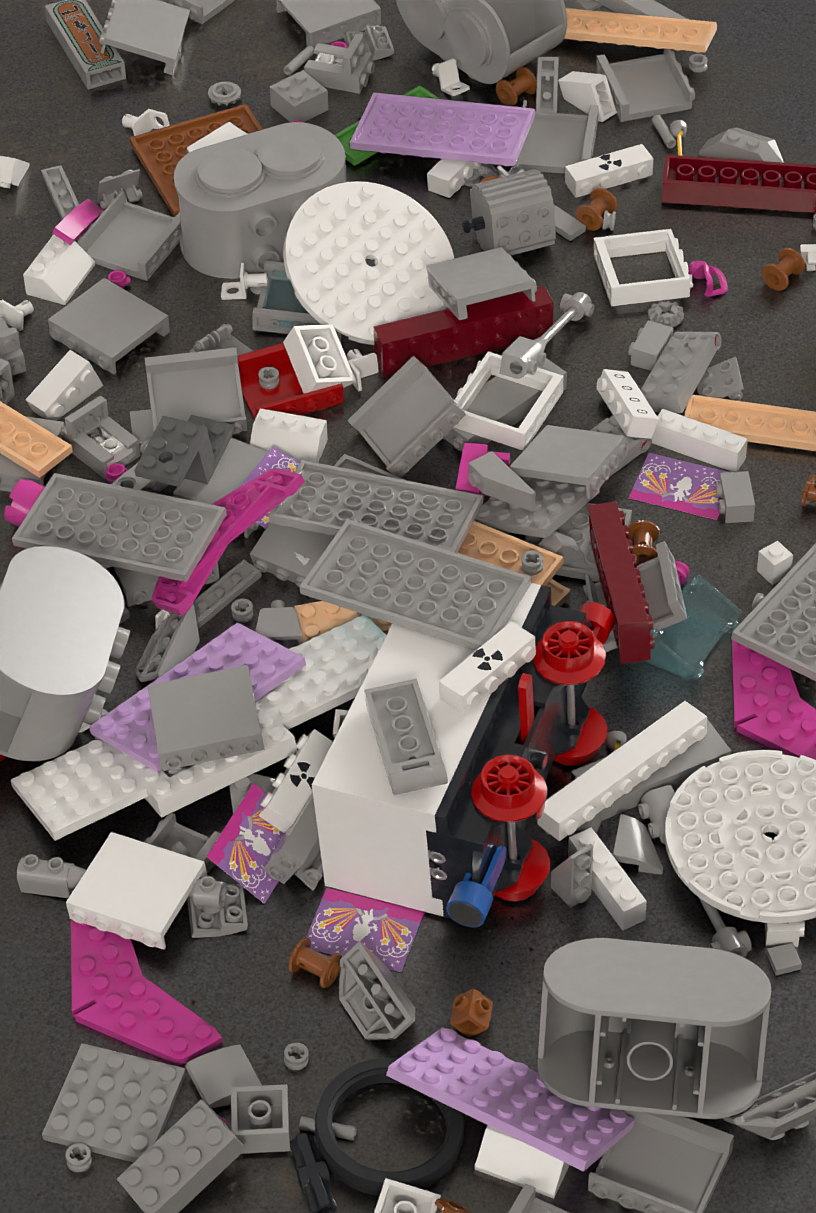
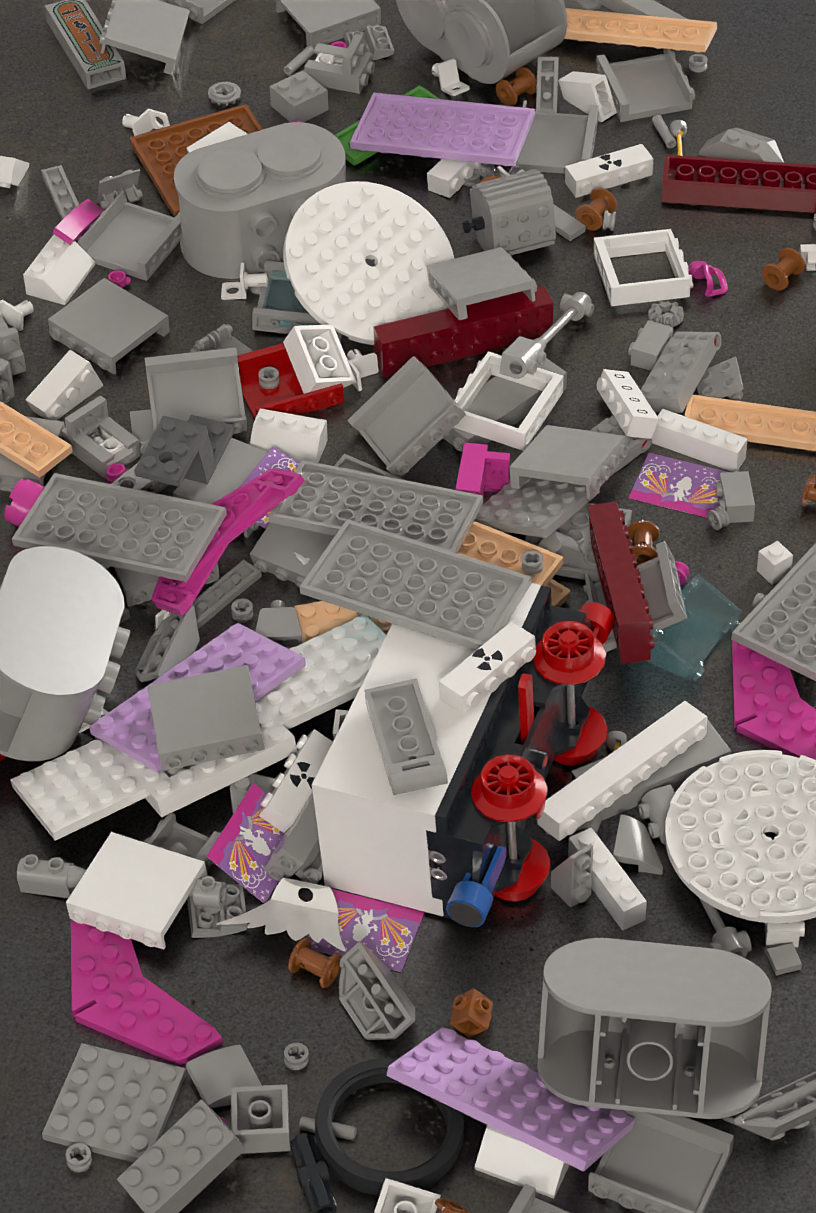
light grey slope [468,451,536,511] -> none
none -> white piece [217,878,346,952]
none -> light grey bush [707,506,730,530]

